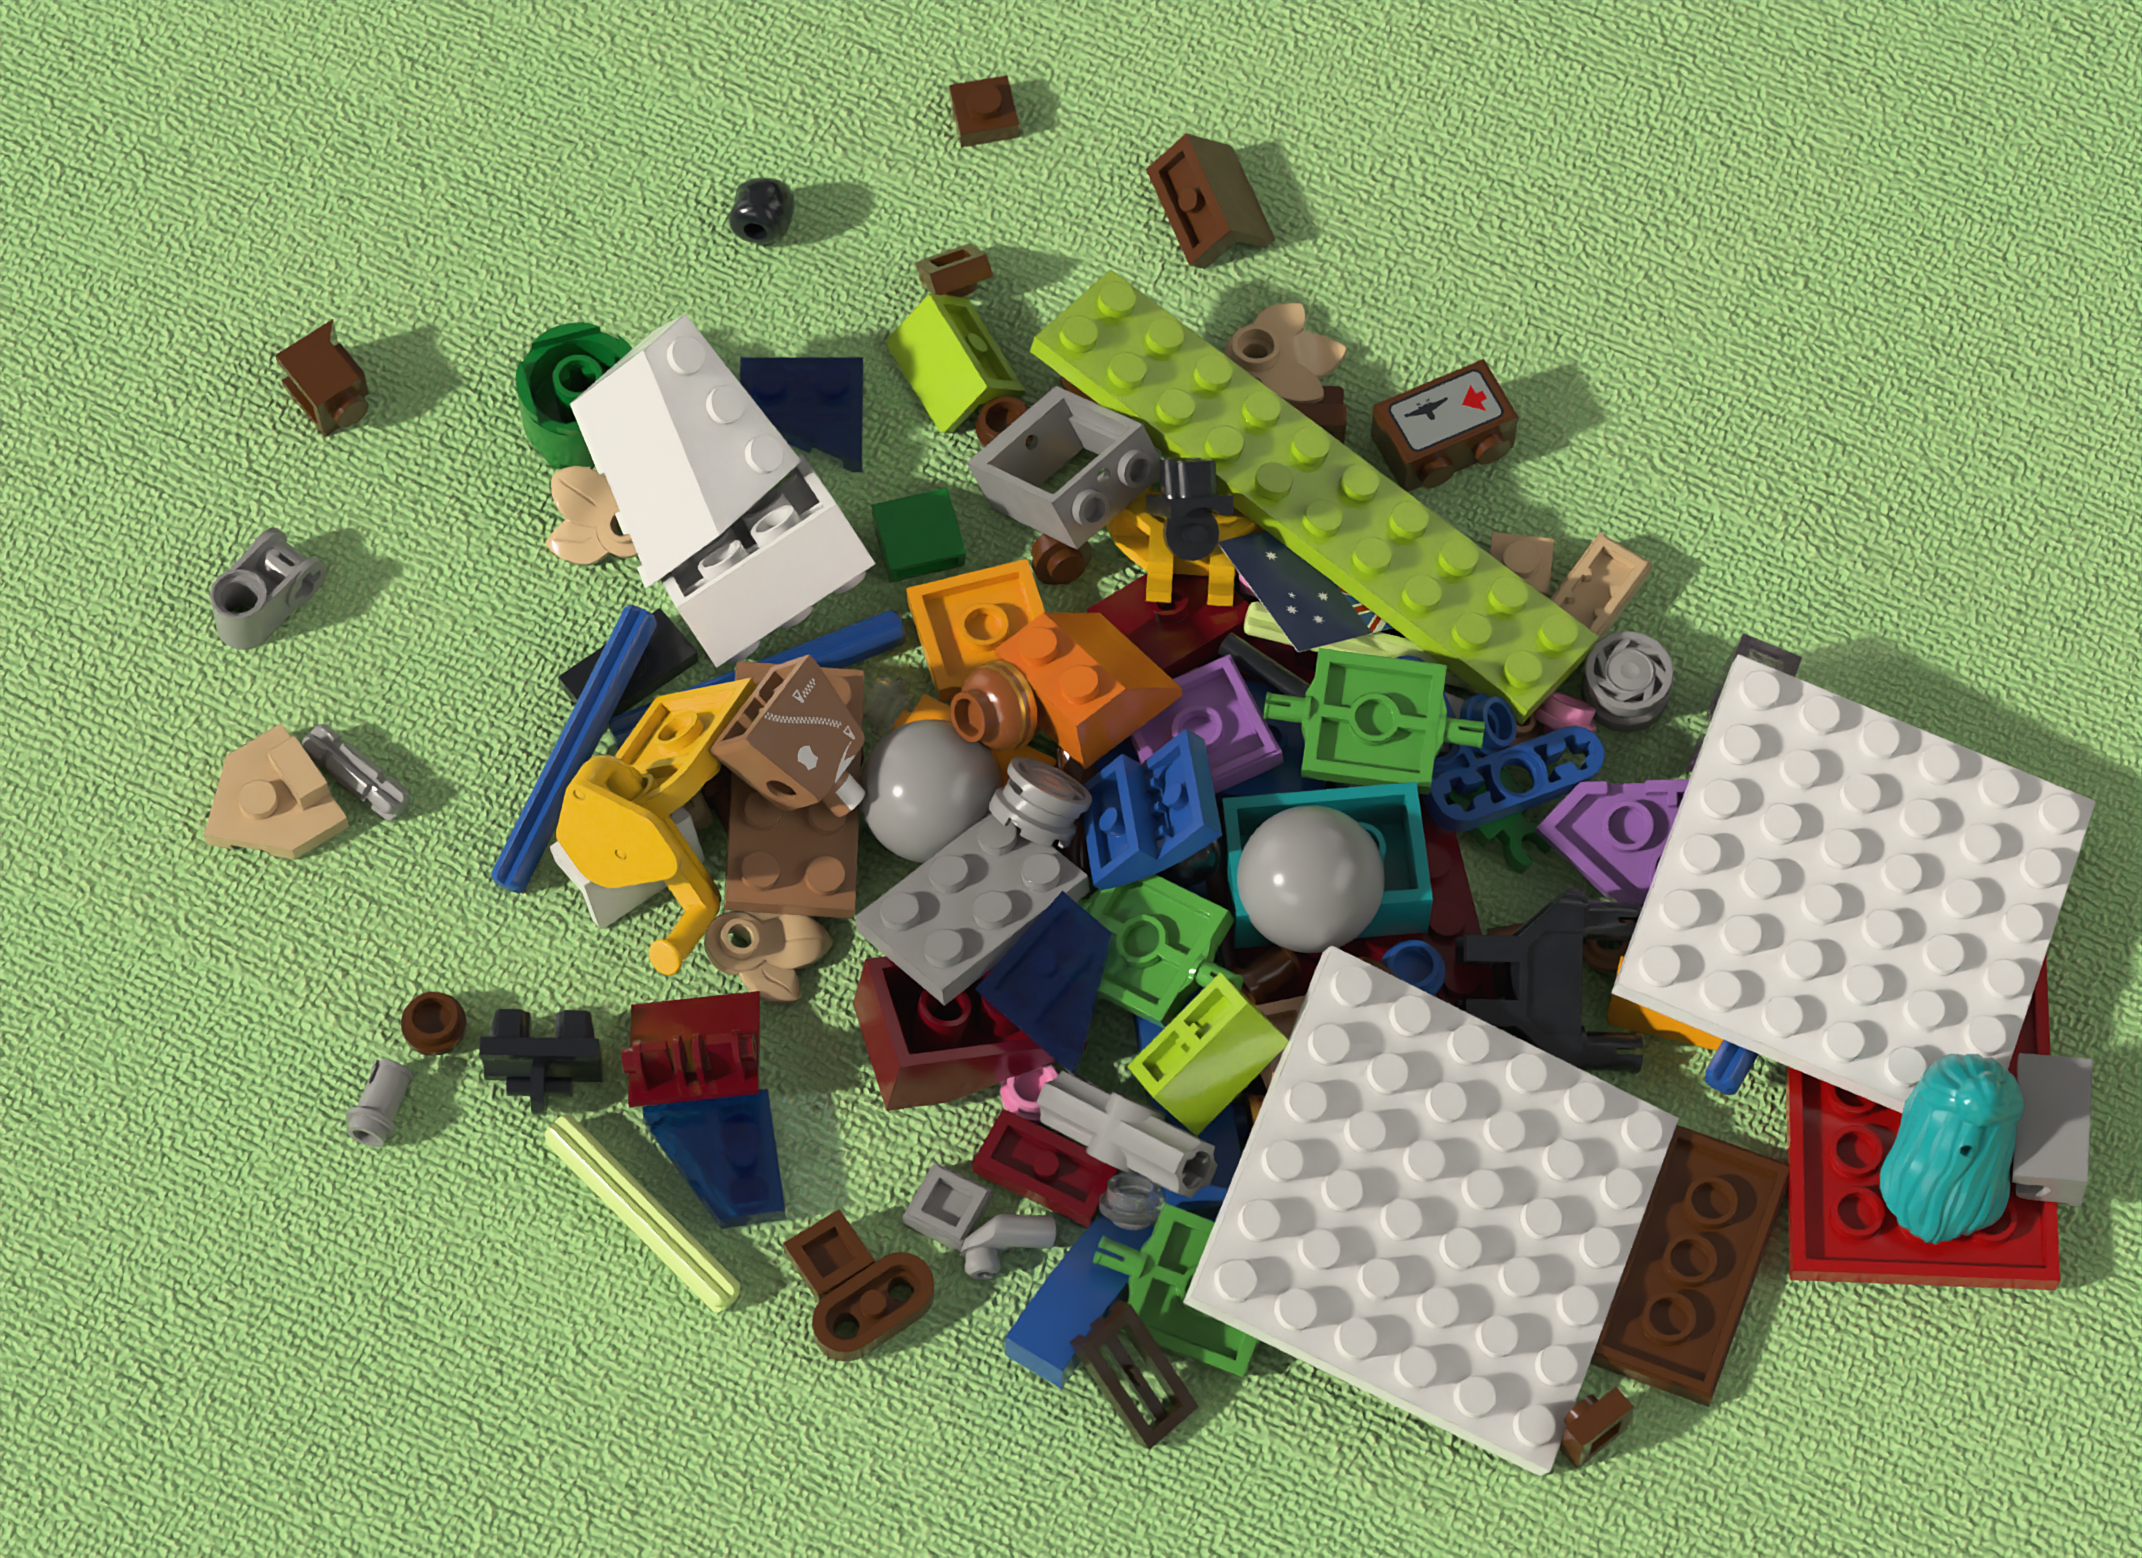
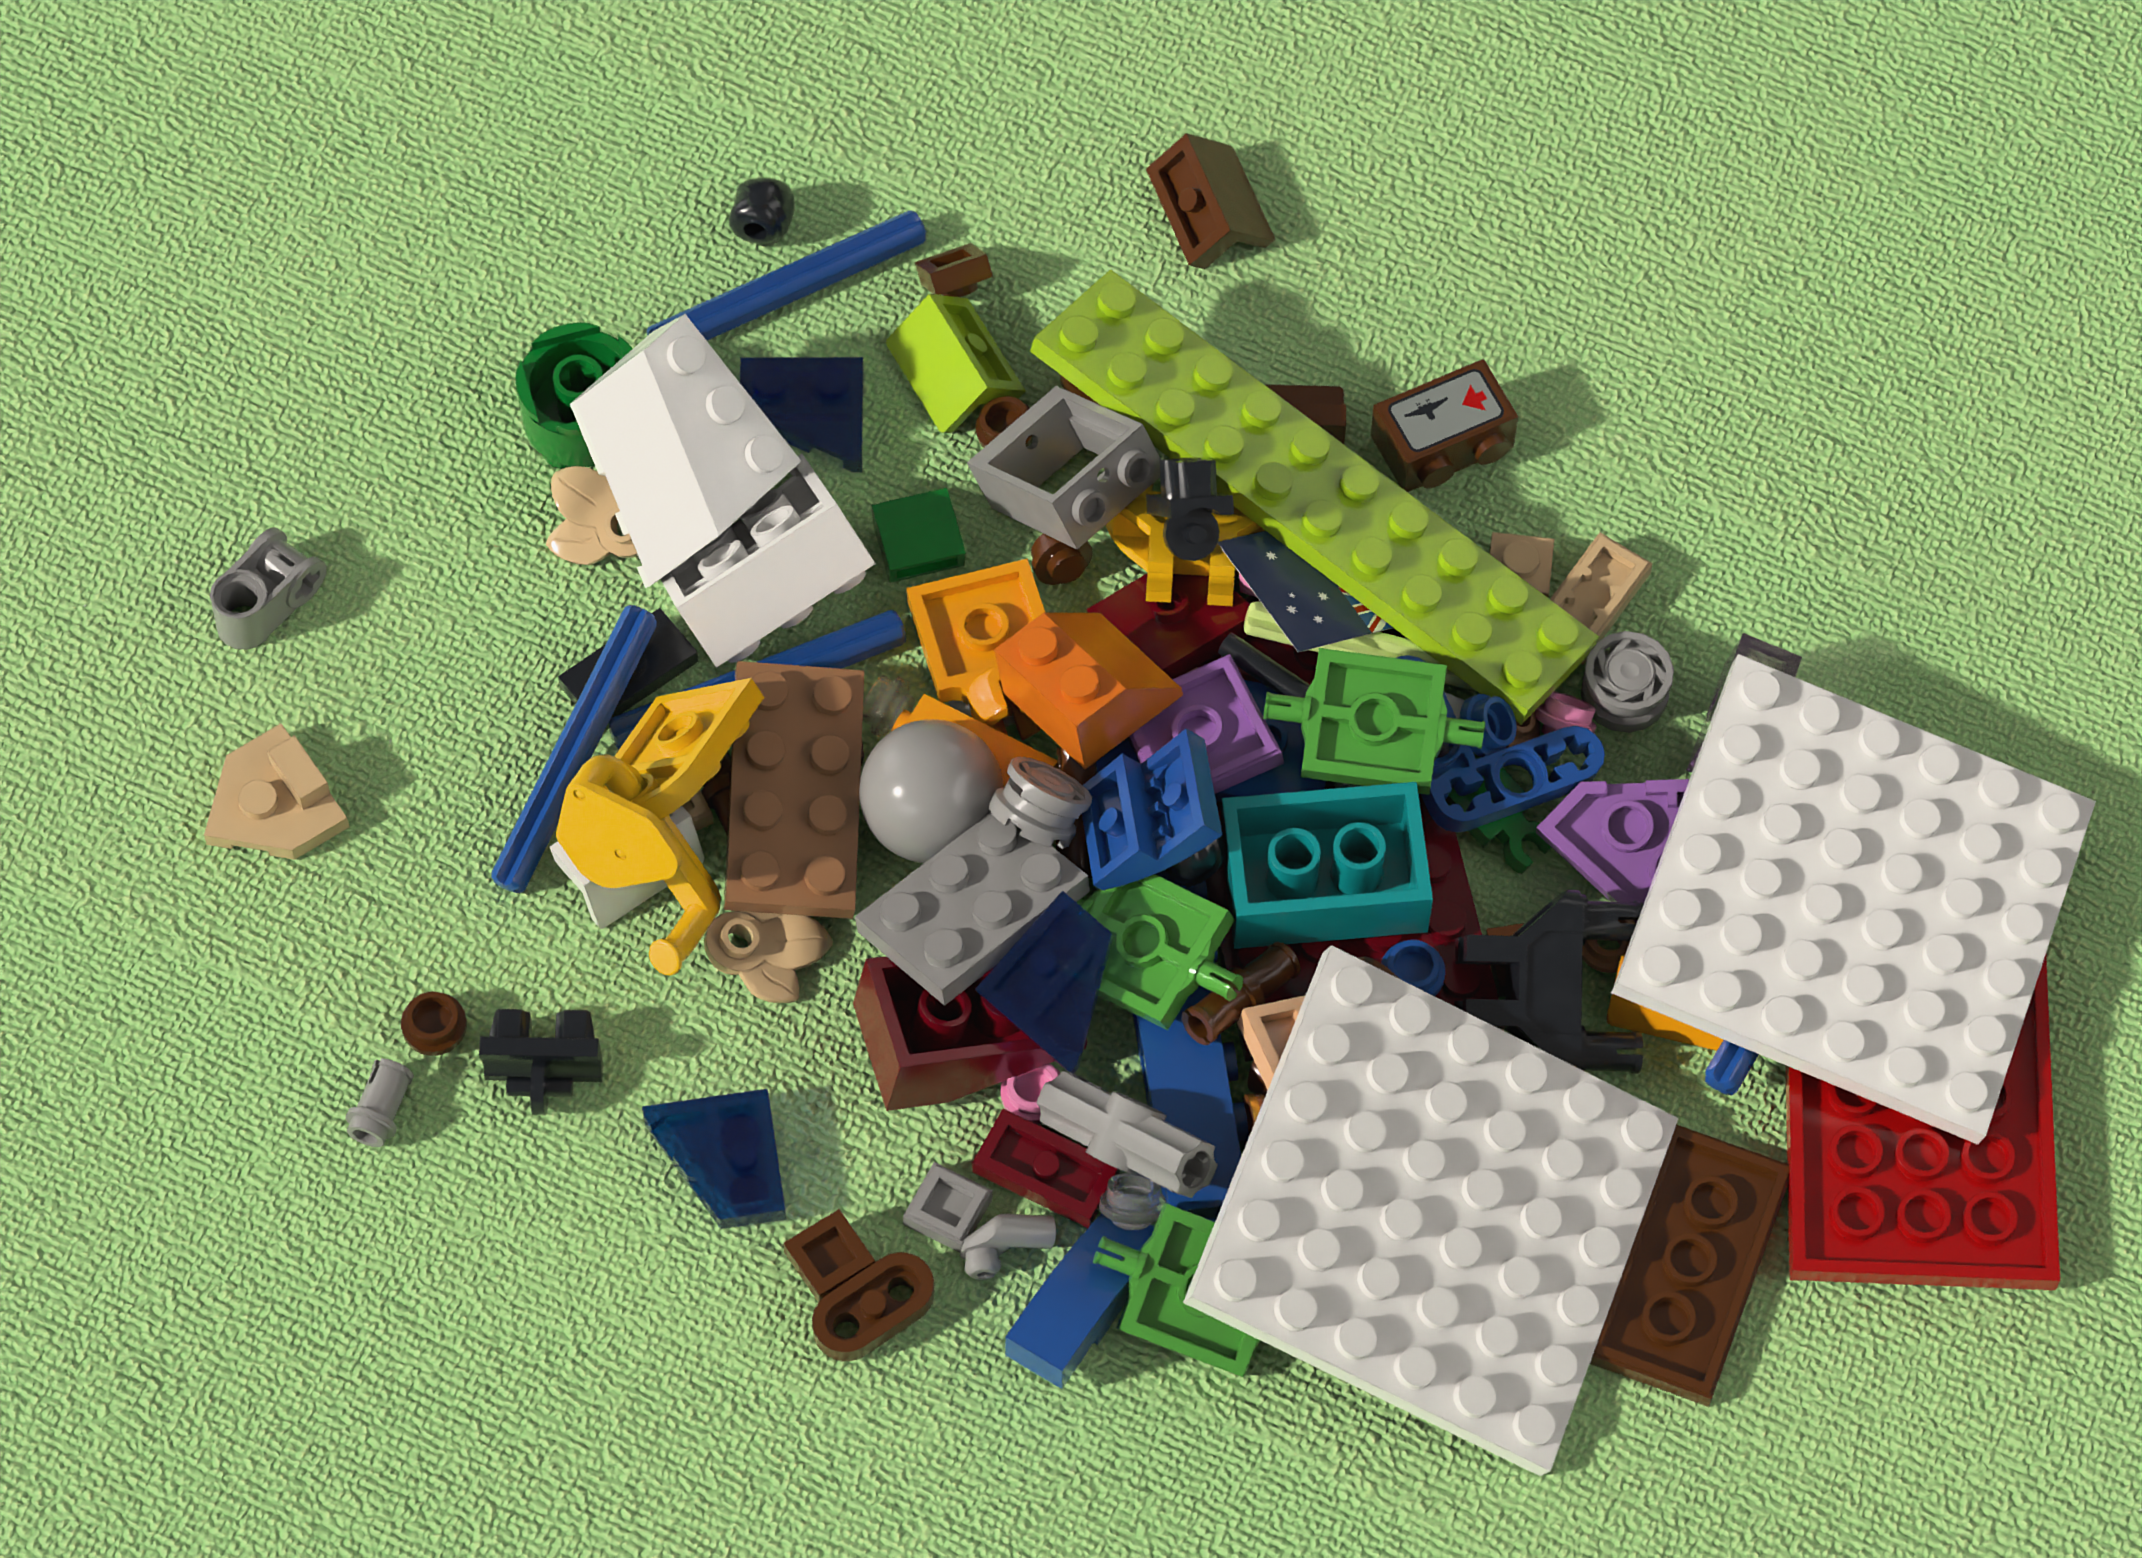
reddish brown window [275,319,369,437] -> none
light grey axle [302,724,411,821] -> none
yellowish green axle [545,1114,741,1313] -> none
dark red hinge [621,991,760,1107] -> none
medium nougat torso [708,654,866,817] -> none
reddish brown plate [949,75,1019,148] -> none
dark orange piece [950,659,1037,751] -> none
dark brown tile [1069,1300,1199,1450] -> none
lime hinge [1127,972,1289,1136] -> none
tan plate [1224,303,1346,403] -> none
light grey piece [1237,805,1385,953] -> none
reddish brown plate [1559,1387,1634,1469] -> none
teal hair [1880,1053,2025,1244] -> none
light grey hinge [2012,1053,2093,1207] -> none
none -> blue axle [647,210,926,341]

